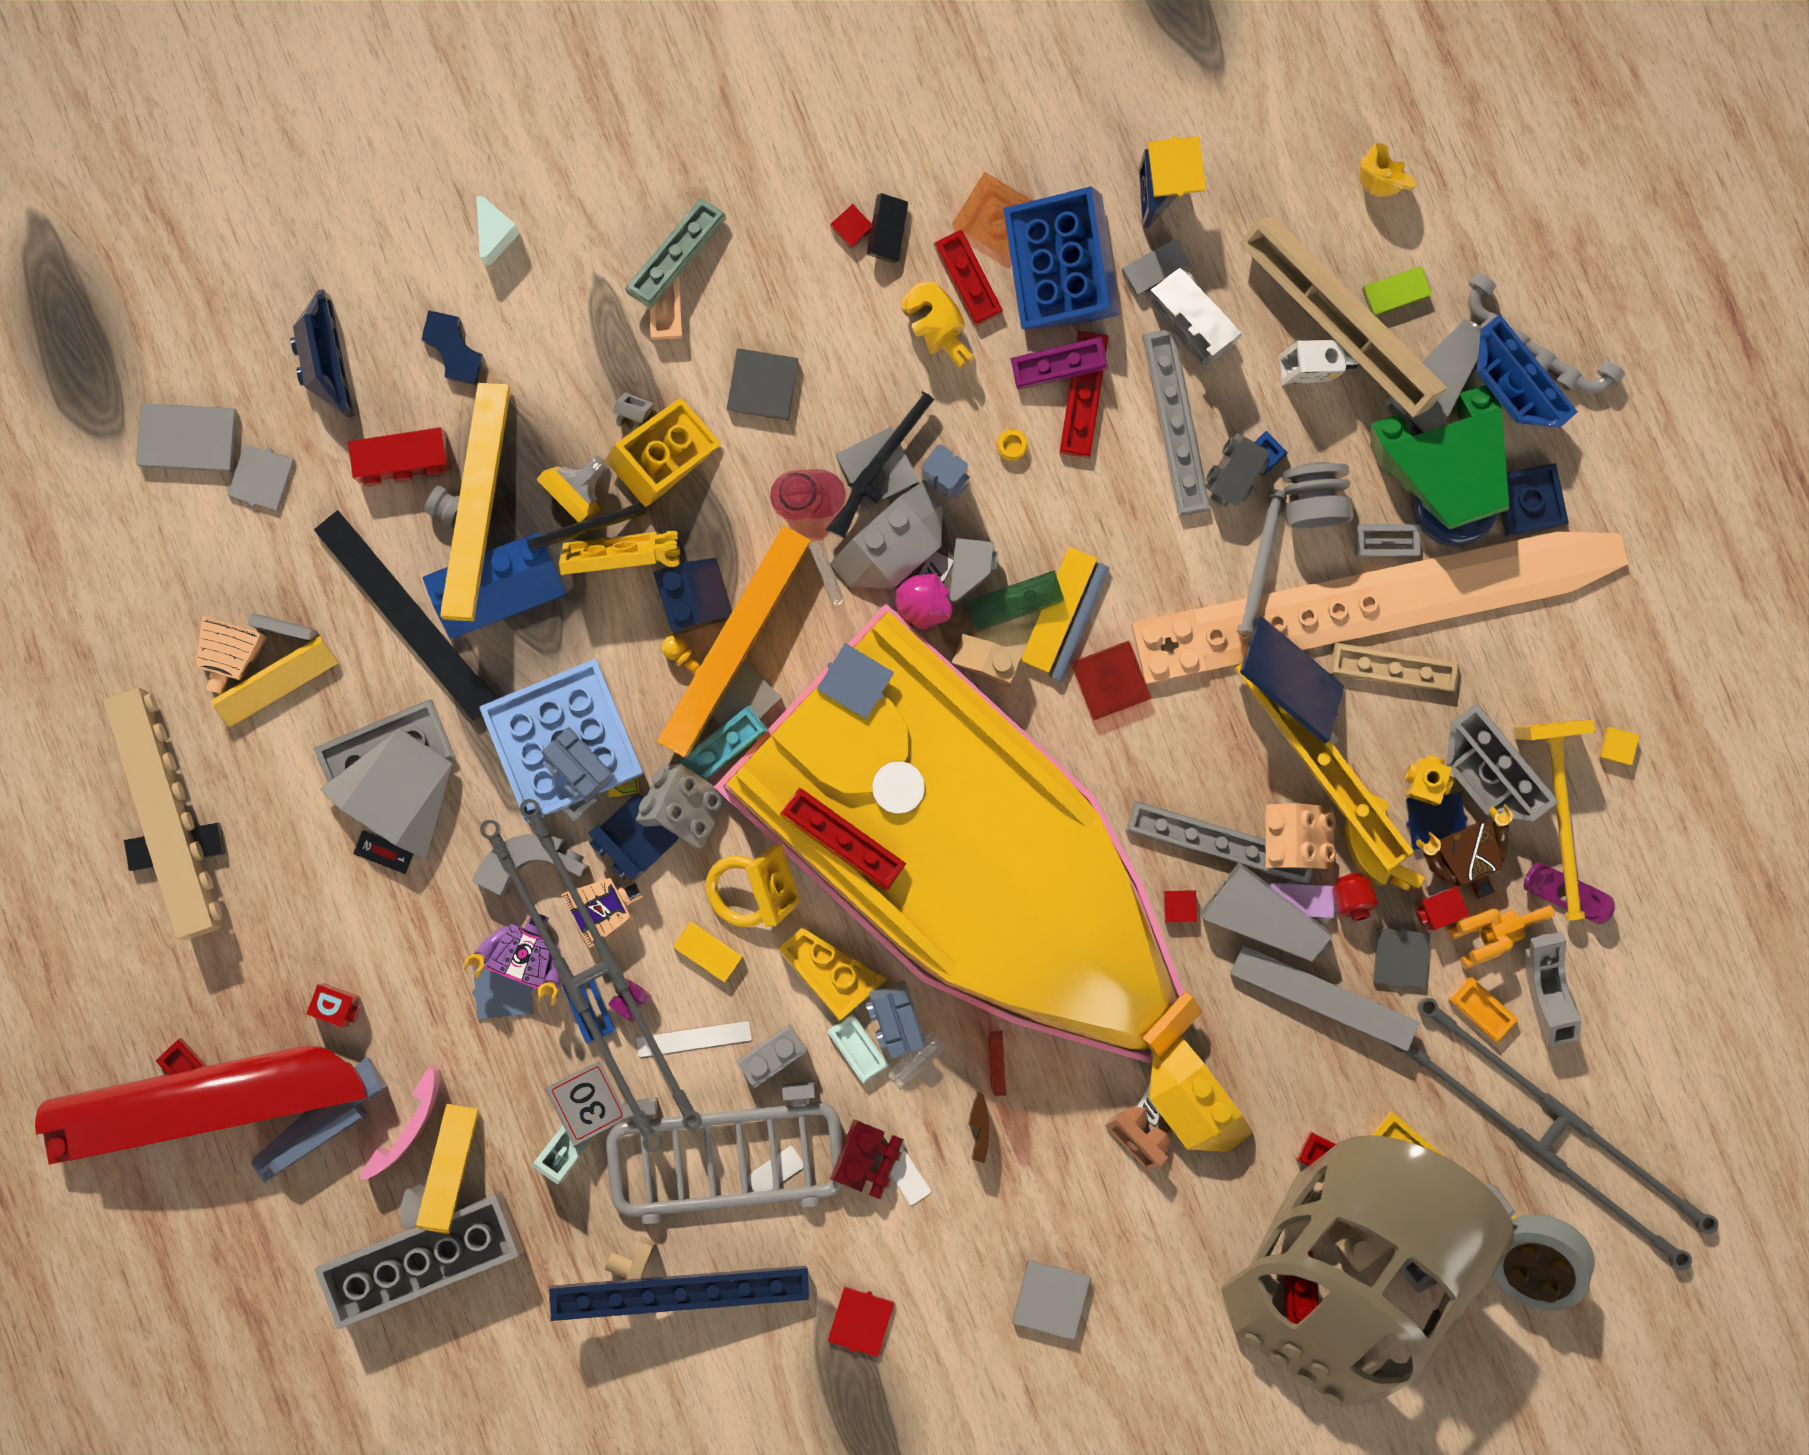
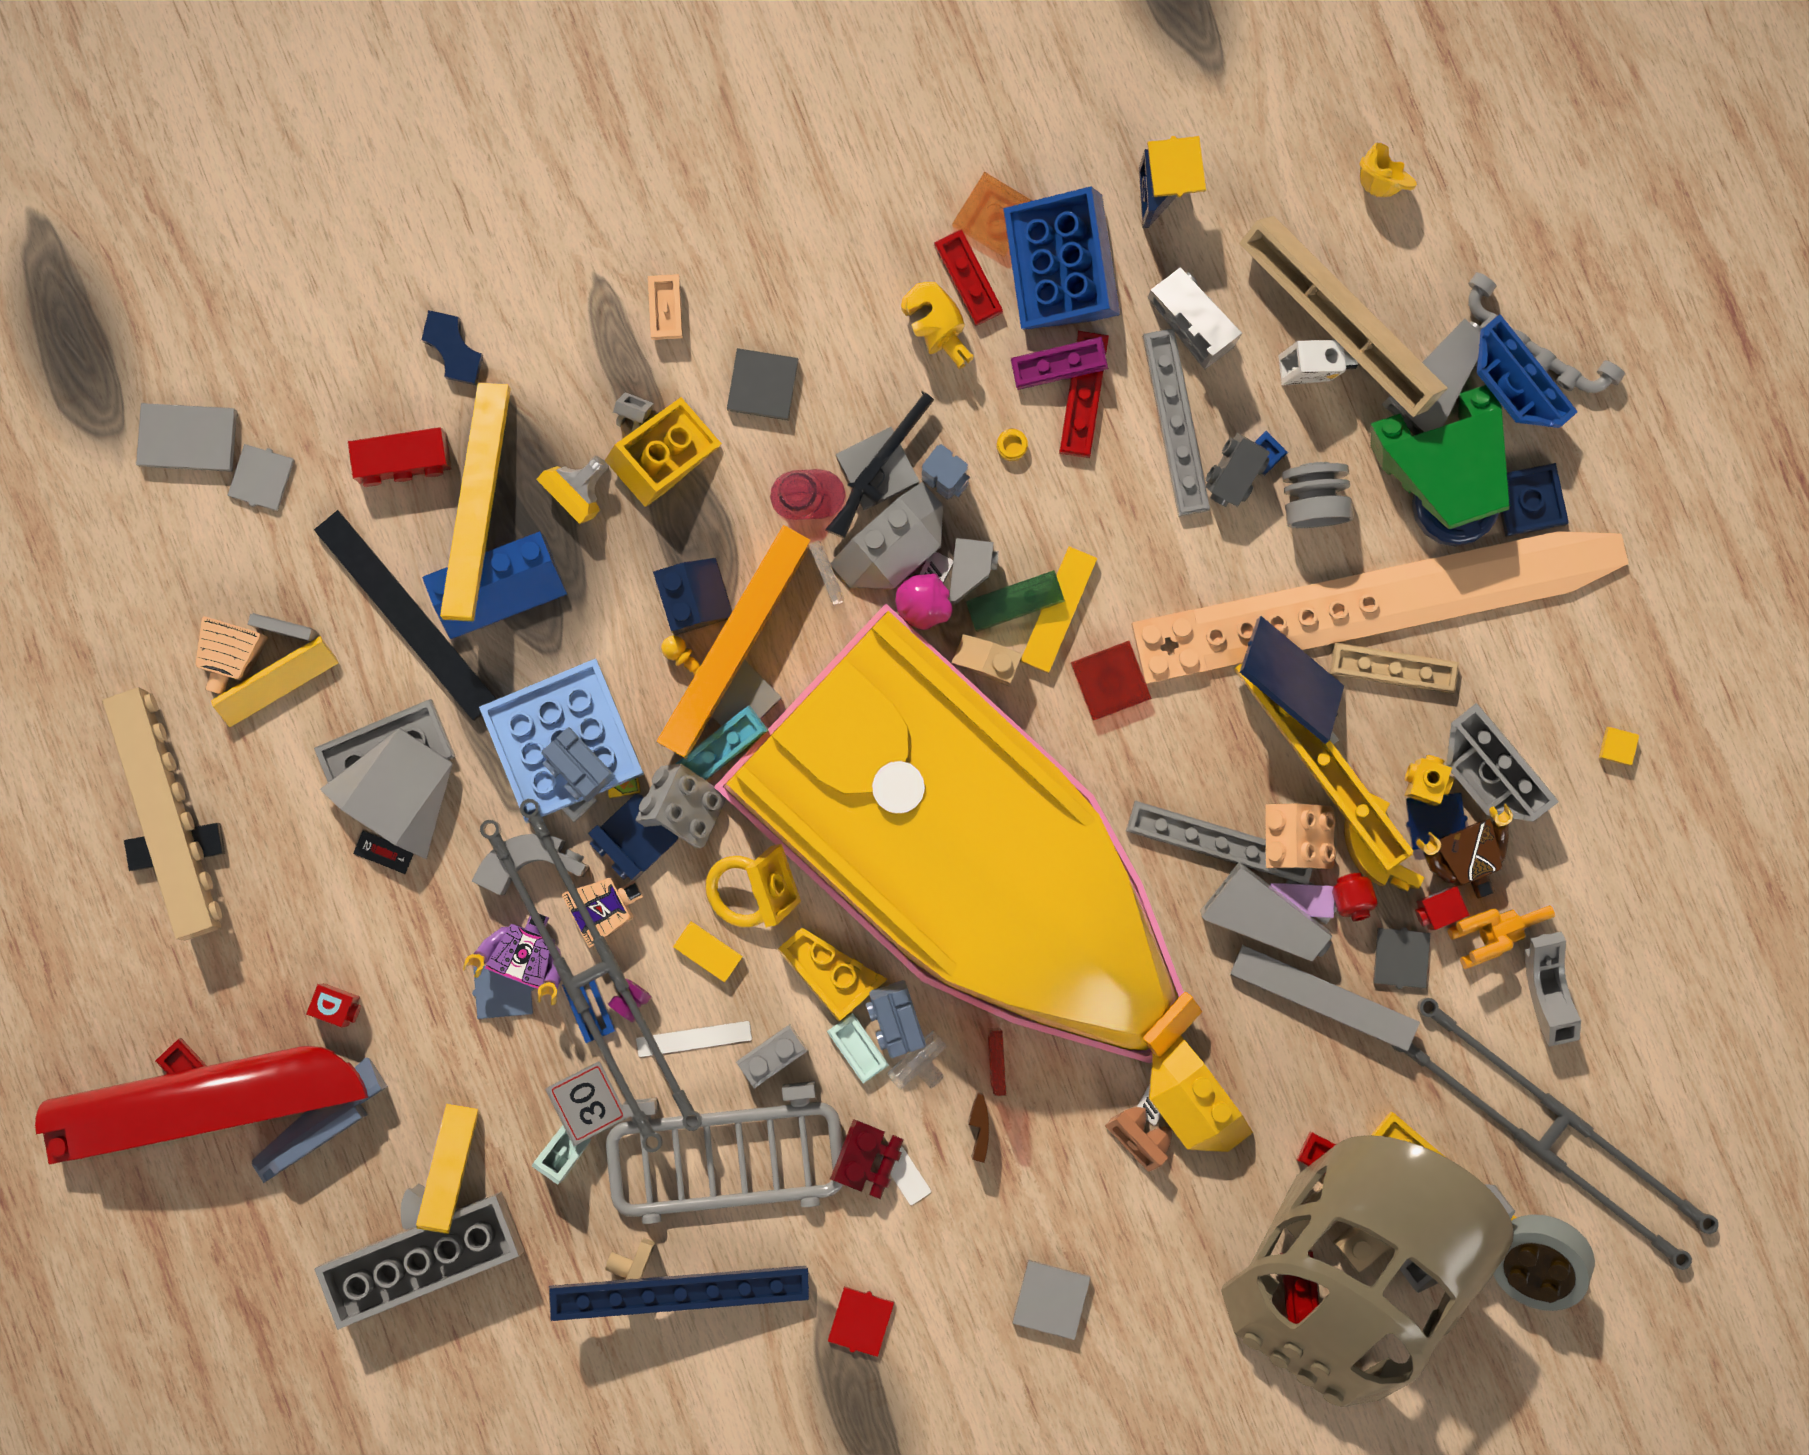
dark blue wedge [290,289,354,417] -> none
bright pink slope [359,1066,440,1180] -> none
light grey wheel [424,485,460,527] -> none
light aqua slope [476,196,520,266] -> none
black bar [527,503,646,551] -> none
yellow tile [559,530,680,575] -> none
sand green tile [625,198,726,309] -> none
white sticker [747,1146,804,1192] -> none
red tile [780,787,907,892] -> none
sand blue piece [817,643,894,719] -> none
red tile [830,204,872,249] -> none
black tile [867,193,908,263] -> none
sand blue bar [1051,563,1110,682] -> none
light grey tile [1121,238,1191,297] -> none
red tile [1163,890,1197,923] -> none
light grey bar [1236,489,1287,637] -> none
light grey tile [1355,524,1420,557] -> none
lime tile [1362,266,1432,316] -> none
light orange tile [1448,976,1518,1043] -> none
yellow tile [1514,720,1595,920] -> none
magenta piece [1523,862,1615,924] -> none

